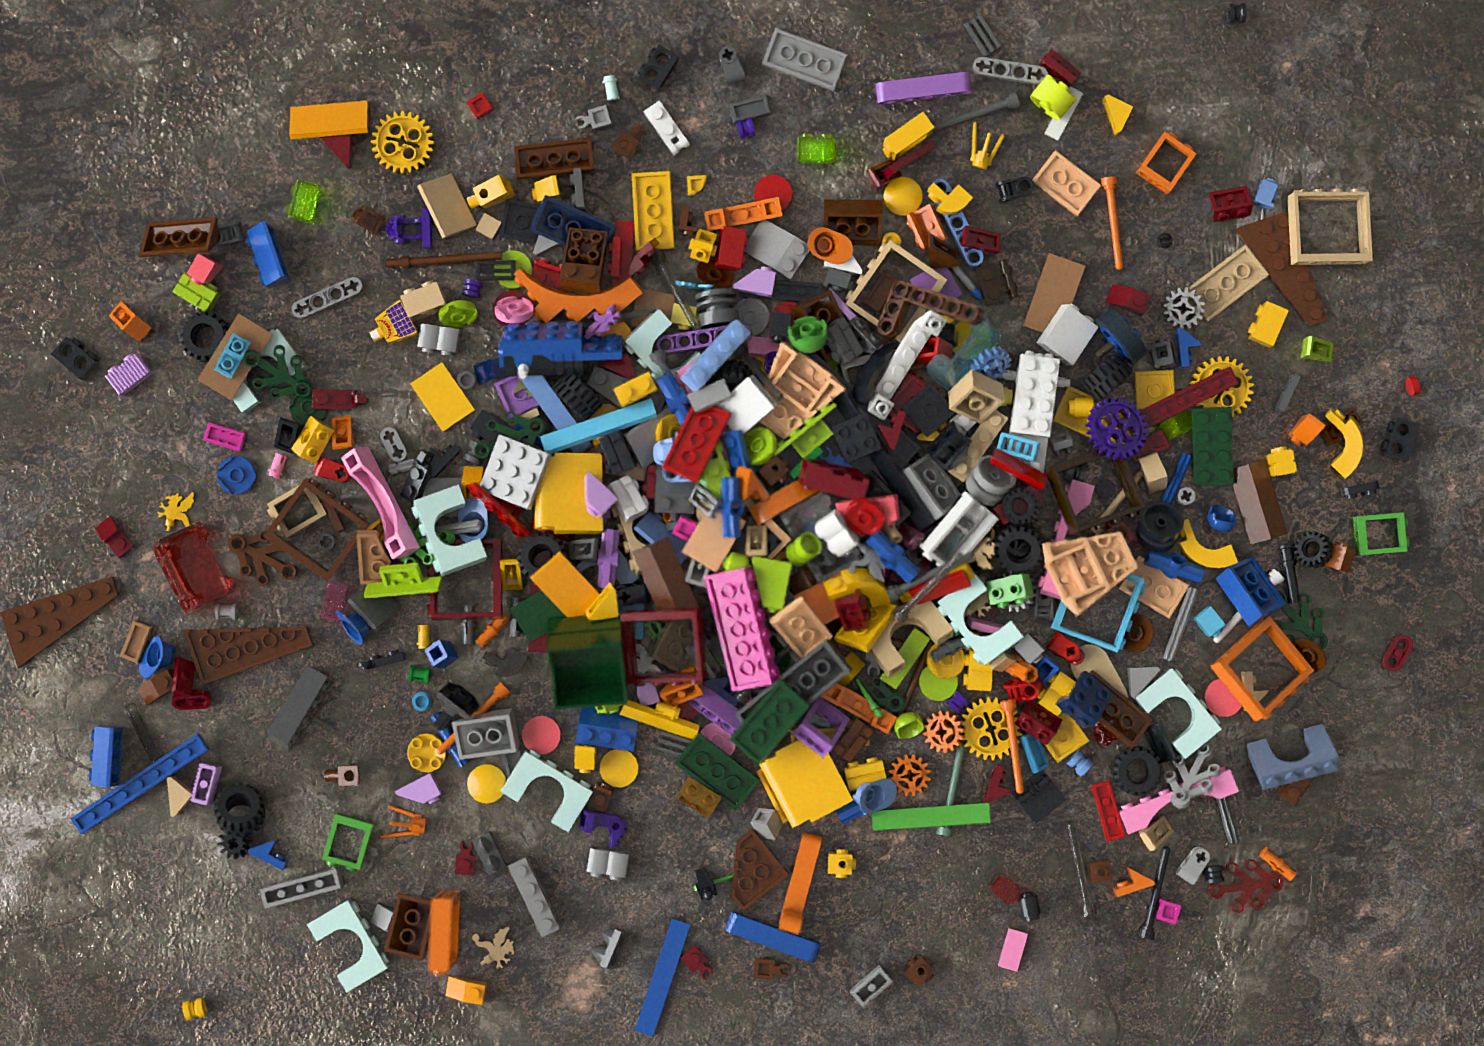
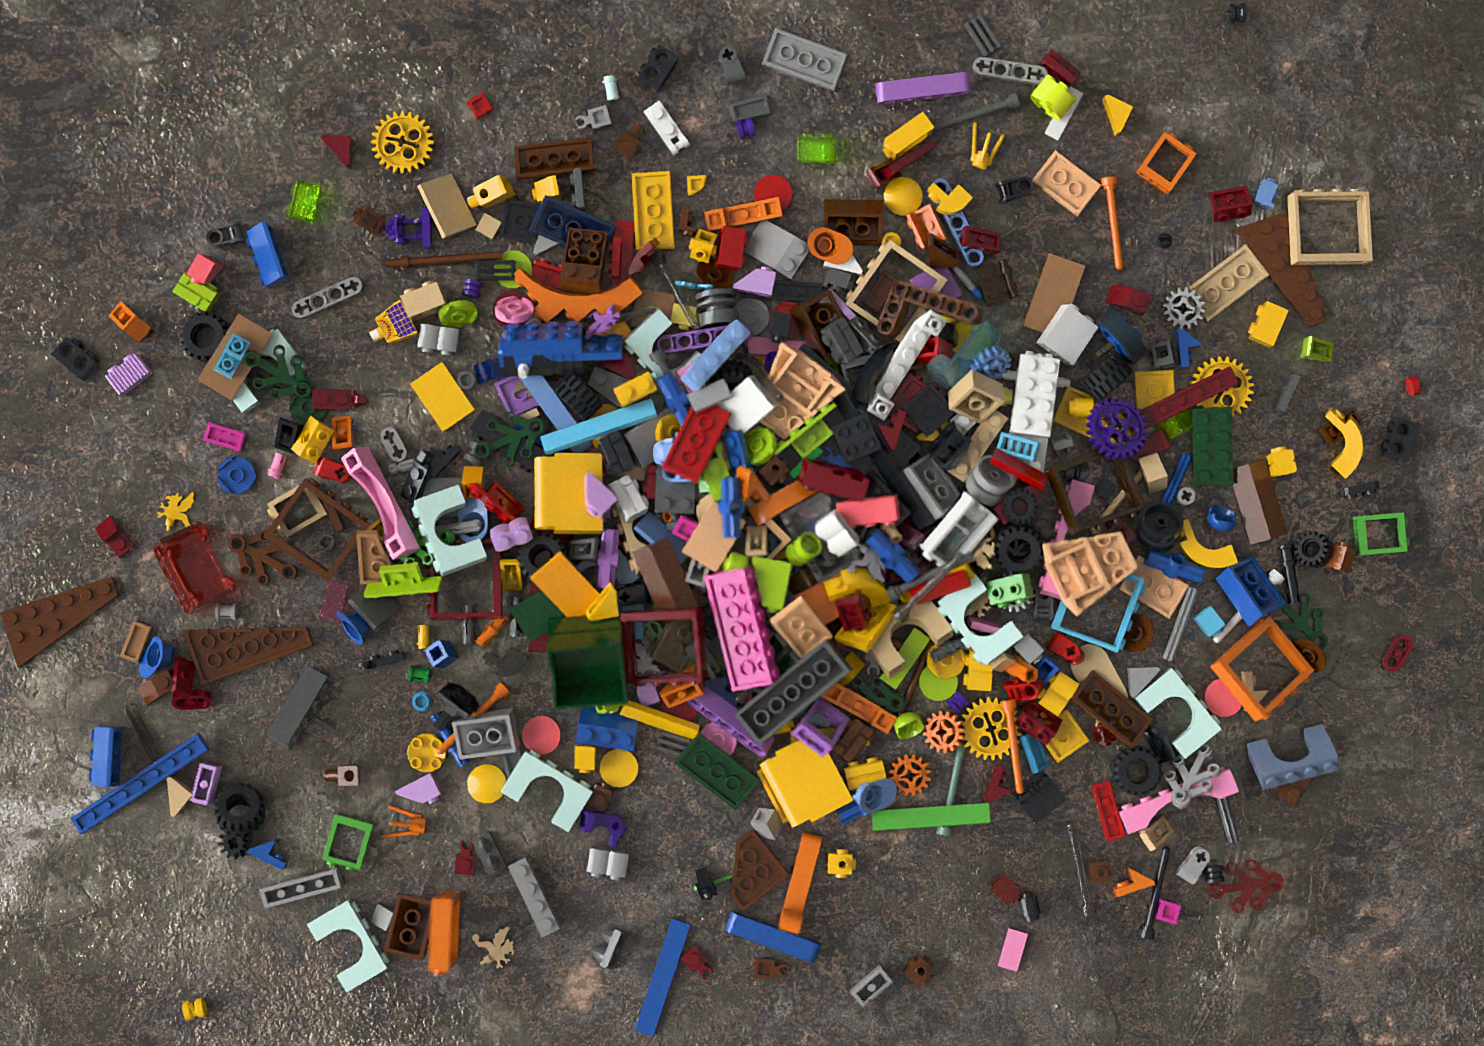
reddish brown slope [139,217,218,257] -> none
light orange tile [289,100,369,139] -> none
light orange slope [445,976,488,1005] -> none
plate [480,435,551,510] -> none
yellow pin [654,701,680,720] -> none
pearl gold bracket [675,777,721,818] -> none
flat silver tile [689,483,723,520] -> none
dark green plate [729,679,811,765] -> none
bright green cylinder [788,316,828,354] -> none
red tile [845,498,885,536] -> none
bright green piece [855,679,883,718] -> none
dark blue bracket [1055,671,1113,729] -> none
medium blue wheel [1066,749,1094,777] -> none
orange pin [1259,847,1297,881] -> none
orange slope [1288,414,1326,447] -> none
none -> lavender brick [490,517,533,551]

